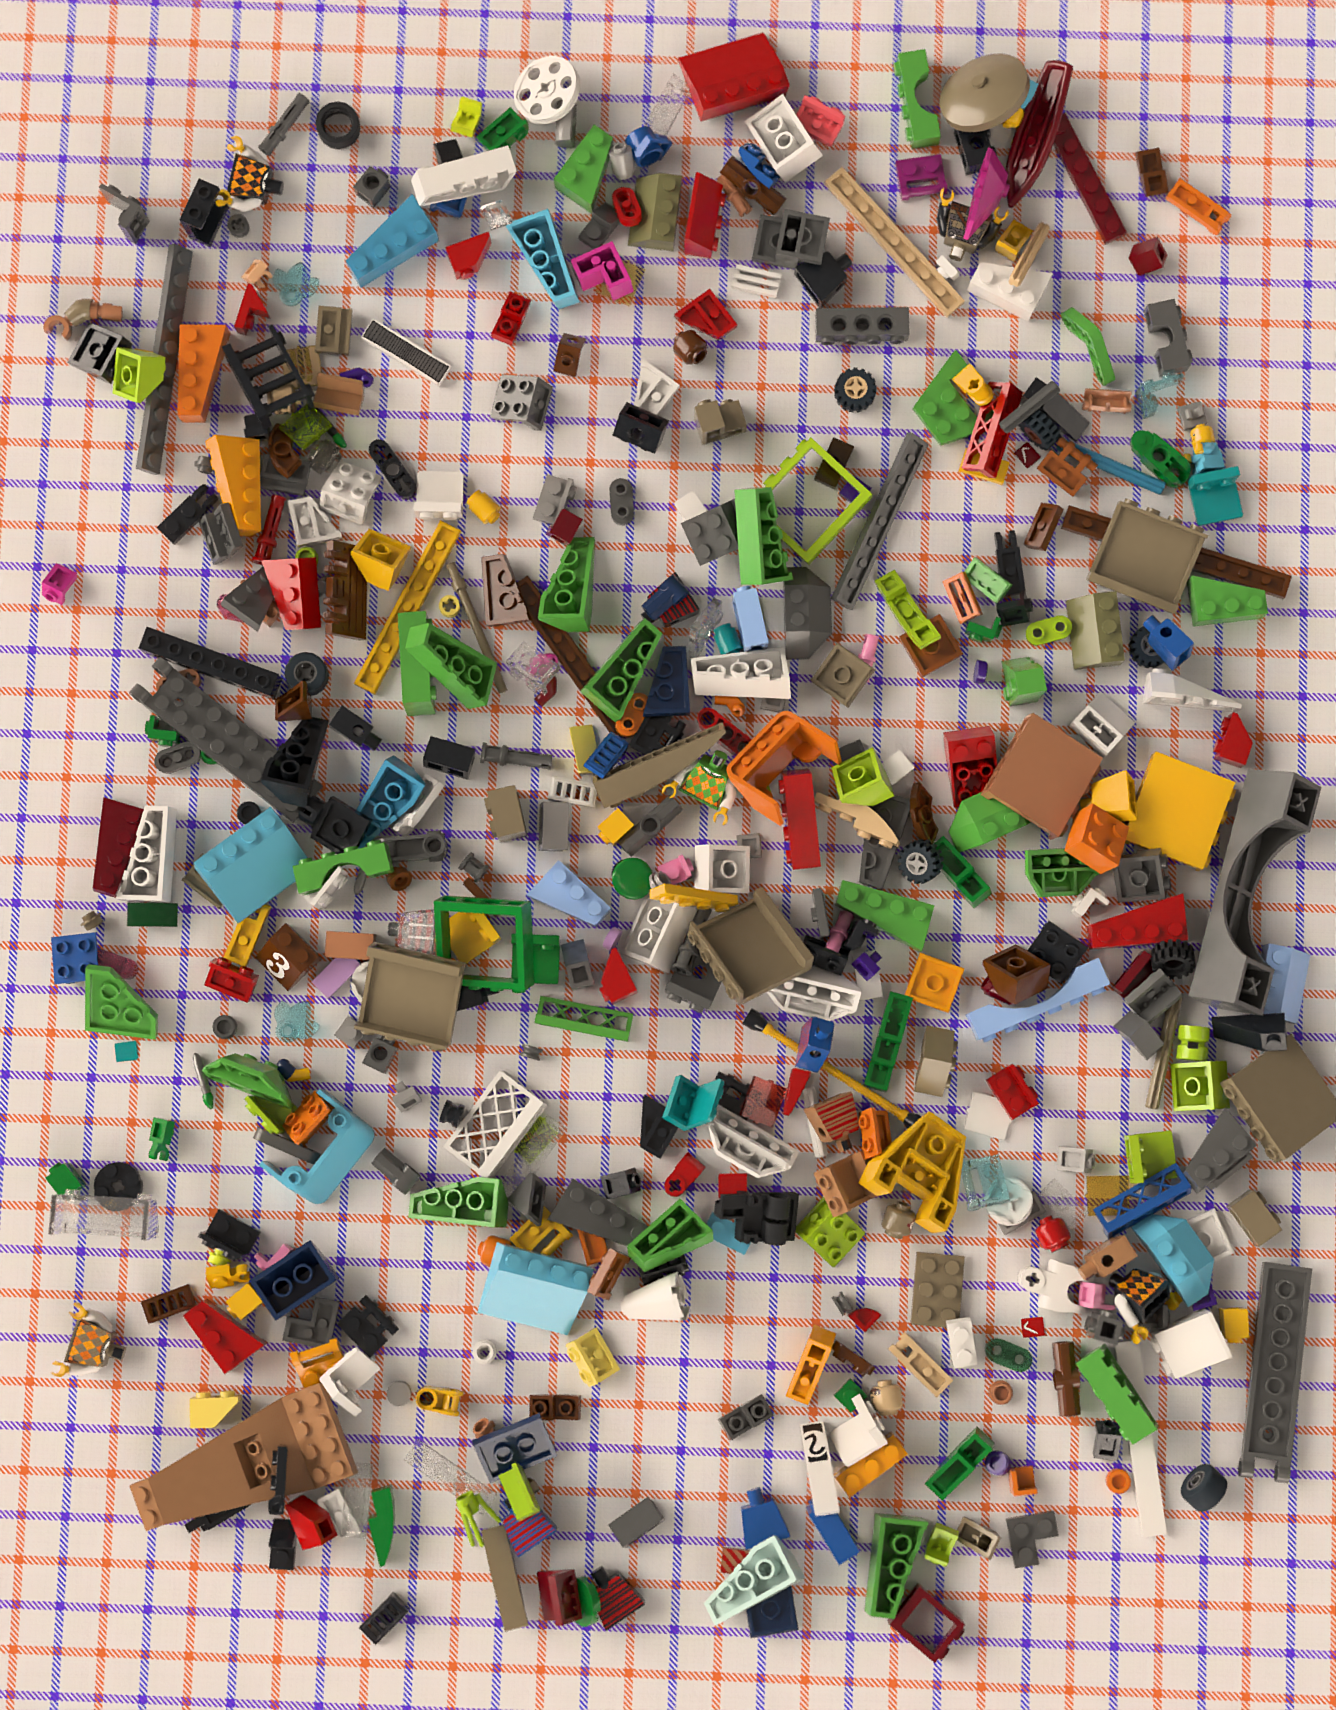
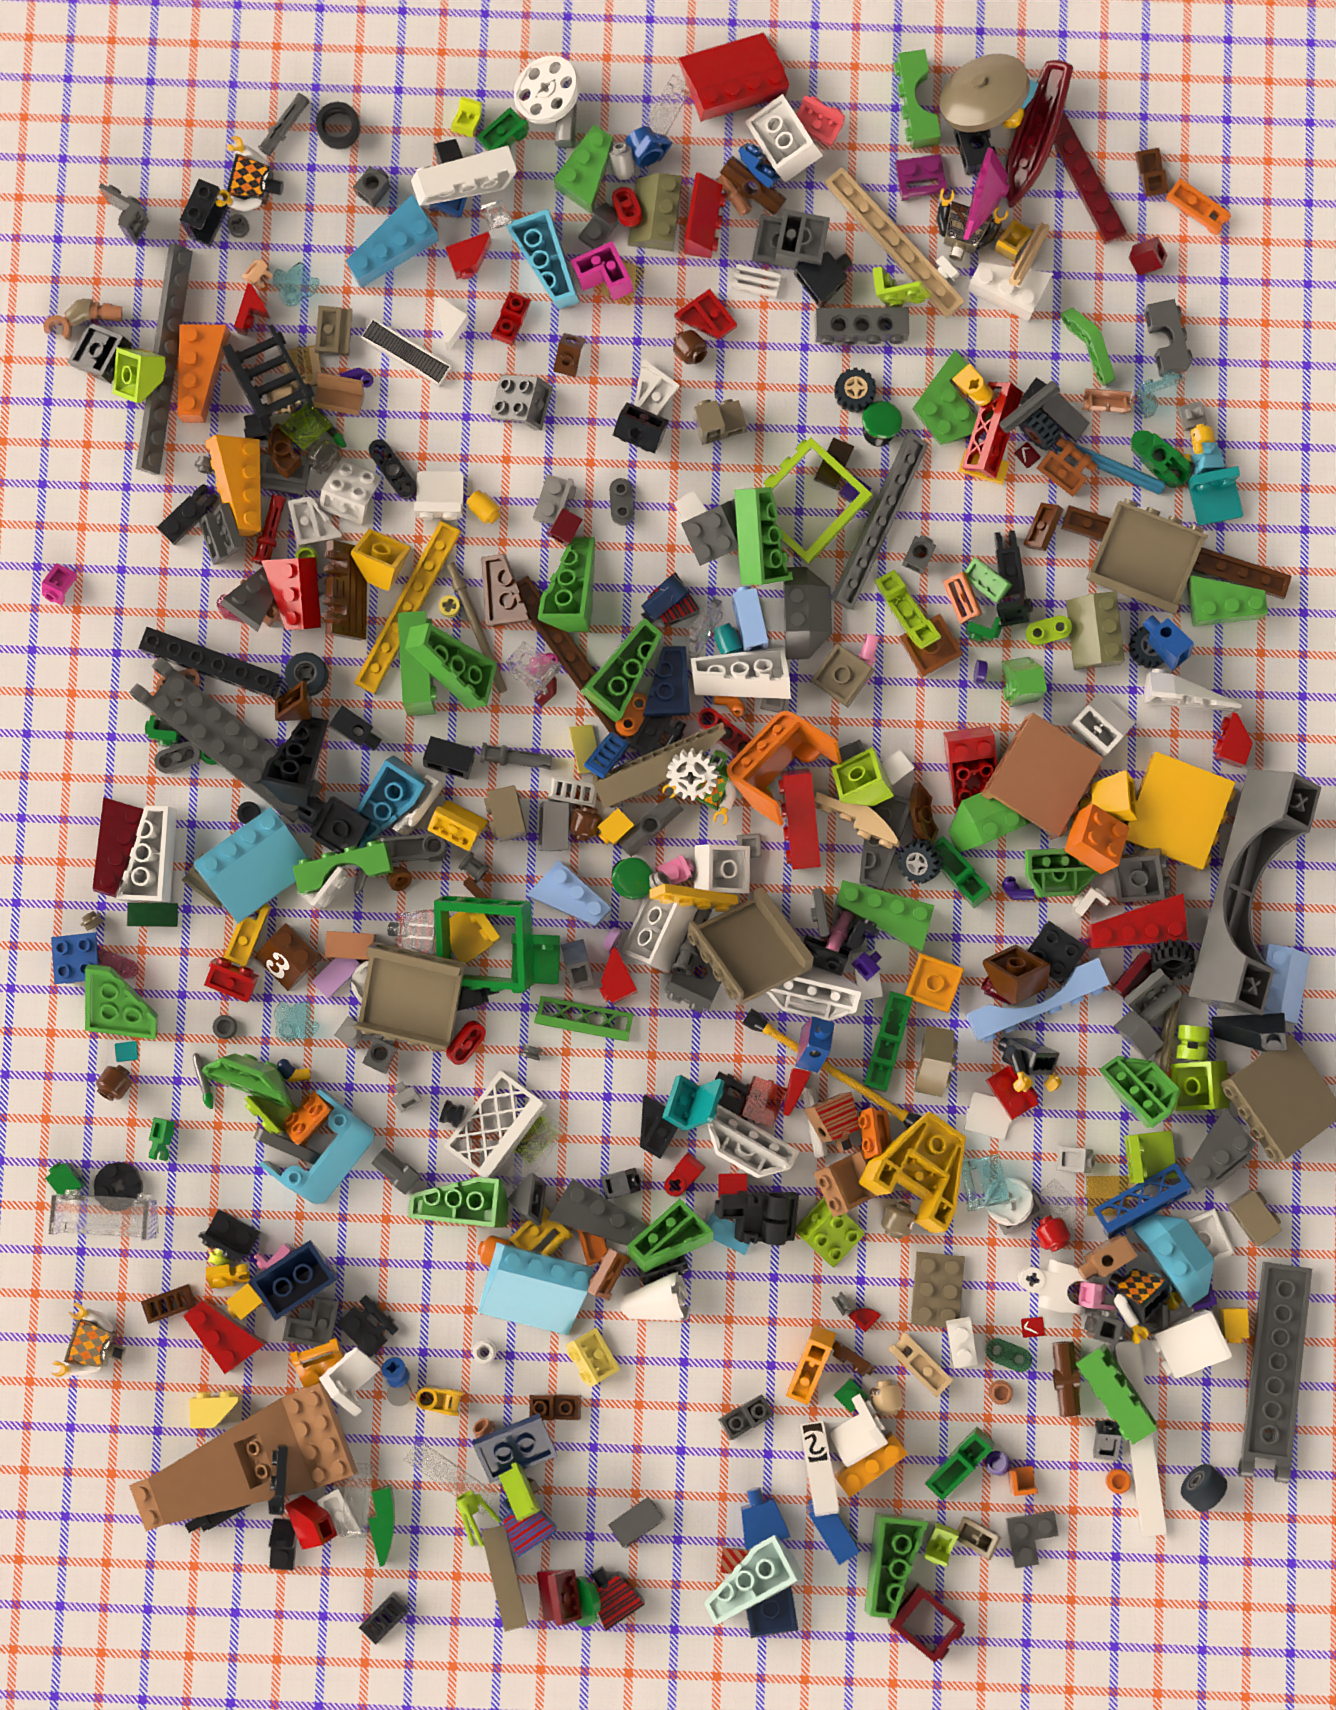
none -> reddish brown head [96,1065,132,1101]
none -> blue wheel [381,1357,410,1388]
none -> yellow bracket [427,800,488,851]
none -> white slope [436,297,469,349]
none -> red plate [446,1021,486,1065]
none -> reddish brown head [569,805,602,841]
none -> white gear [666,748,719,801]
none -> green piece [862,401,902,446]
none -> lime bracket [872,266,932,307]
none -> dark grey brick [902,535,936,575]
none -> black torso [998,1037,1062,1092]
none -> dark purple arm [1002,876,1034,900]
none -> bright green wedge [1099,1056,1181,1128]

